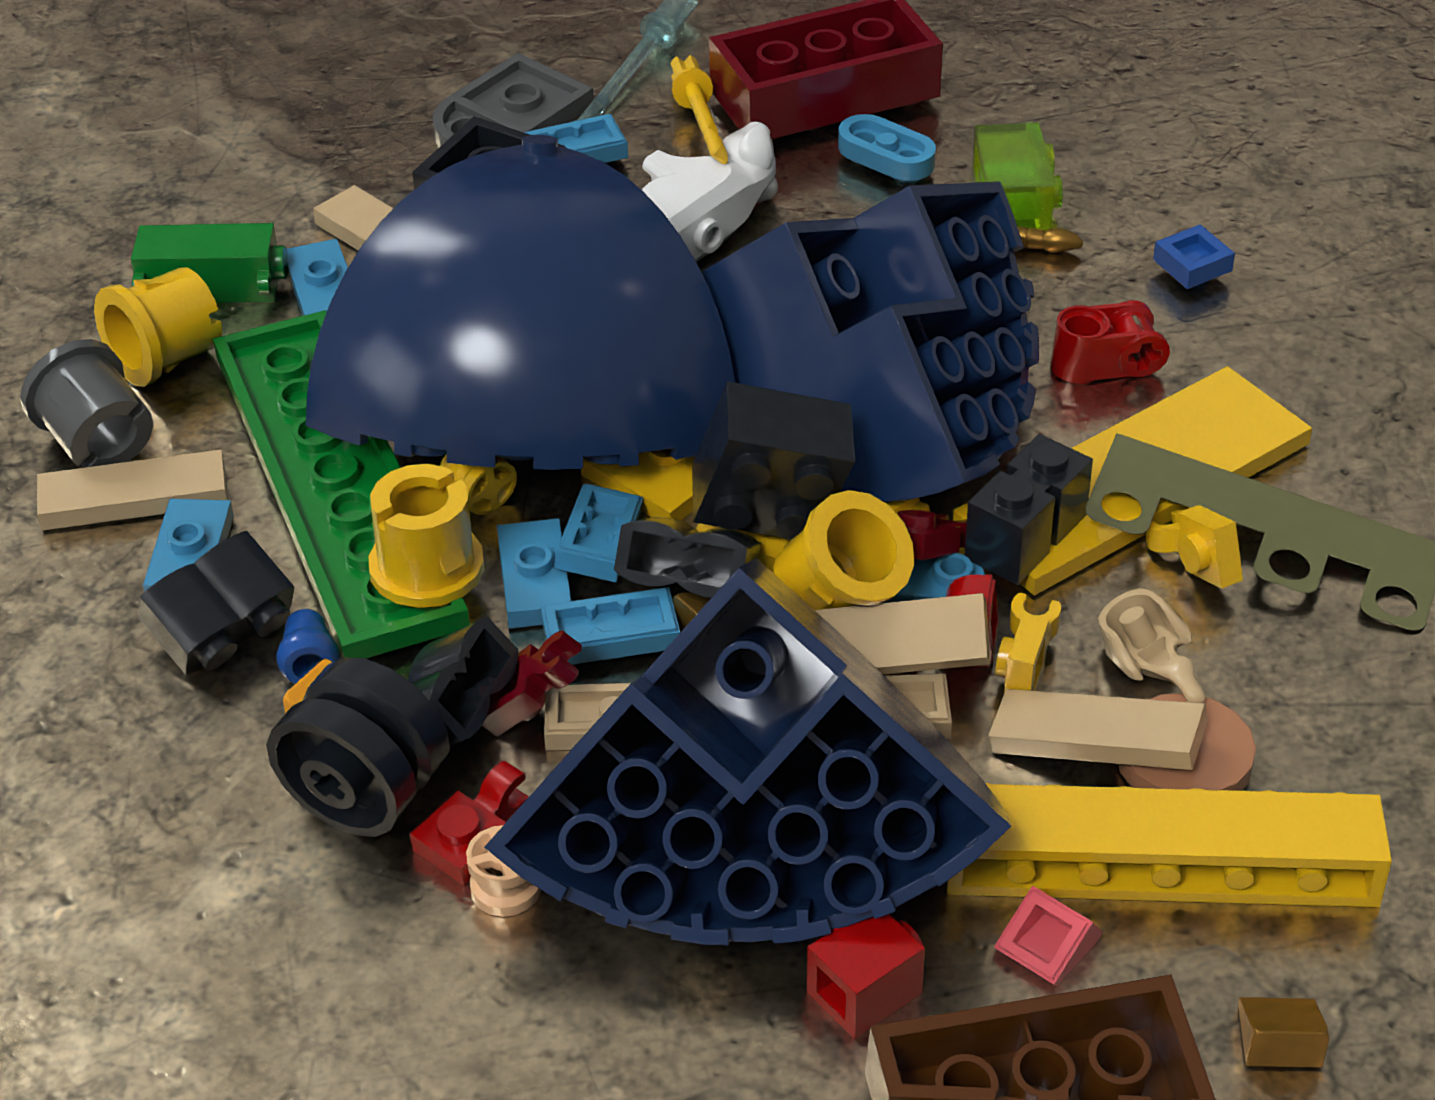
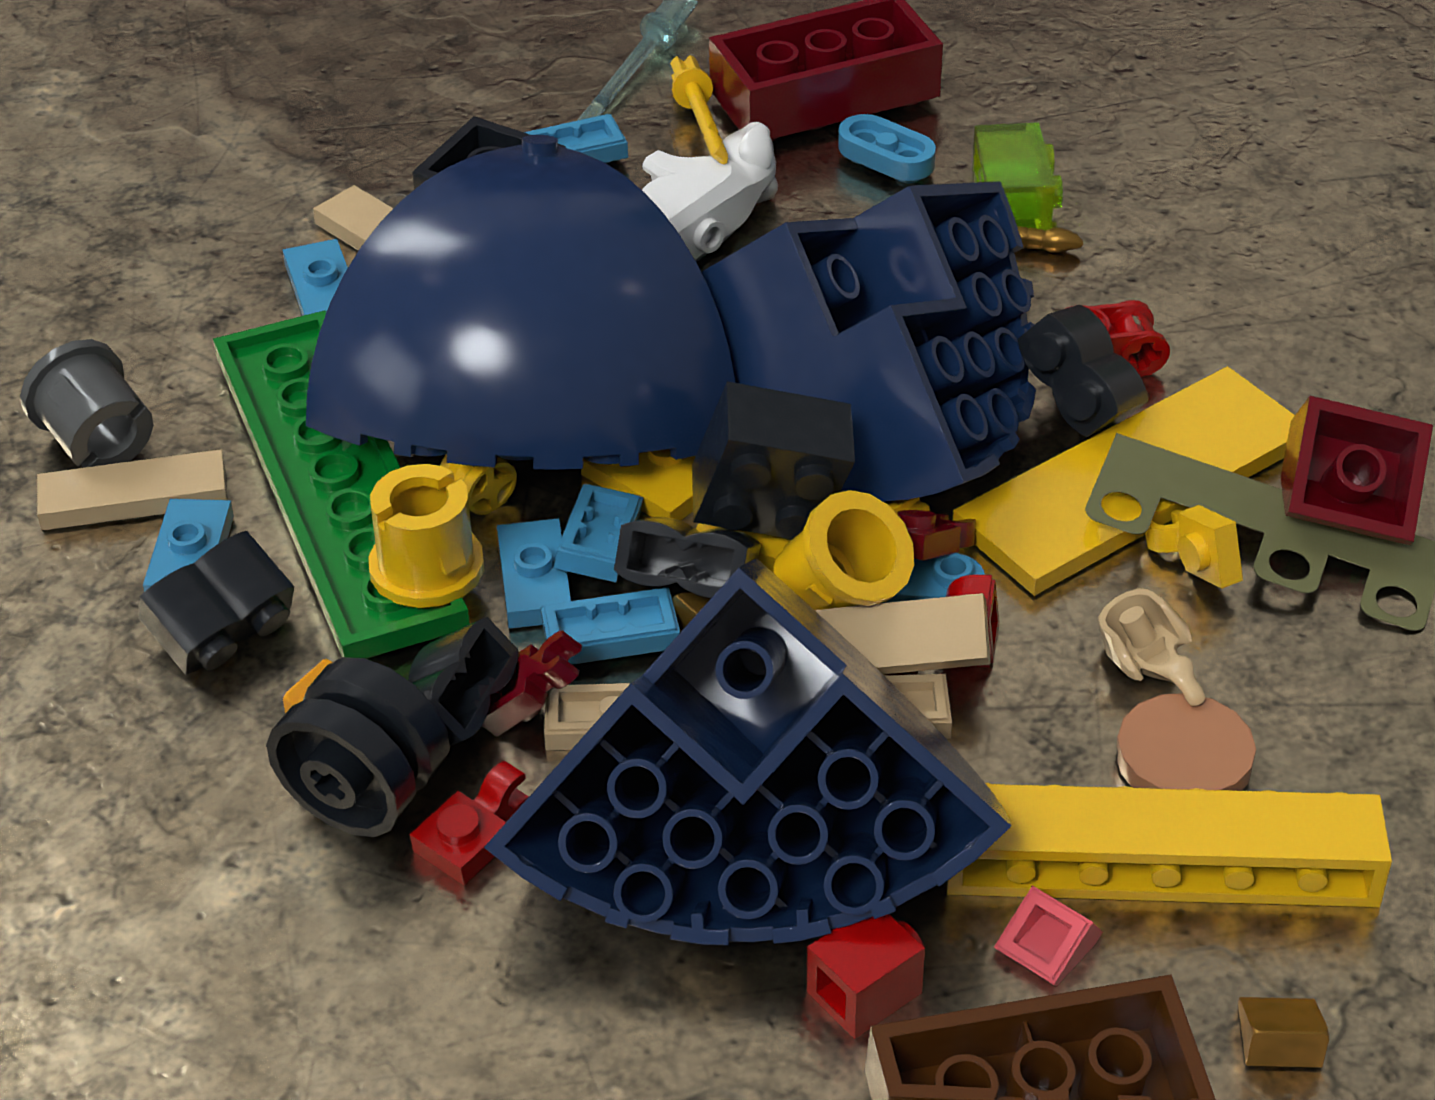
yellow piece [94,267,222,387] -> none
green brick [131,223,288,303] -> none
blue piece [276,609,340,684] -> none
dark grey tile [432,53,594,148] -> none
light nougat wheel [466,825,541,917] -> none
black piece [964,434,1093,585] -> none
tan tile [988,689,1208,770] -> none
yellow plate [995,593,1061,693] -> none
blue plate [1153,224,1235,289] -> none
none -> black brick [1018,304,1148,437]
none -> dark red slope [1280,395,1433,545]

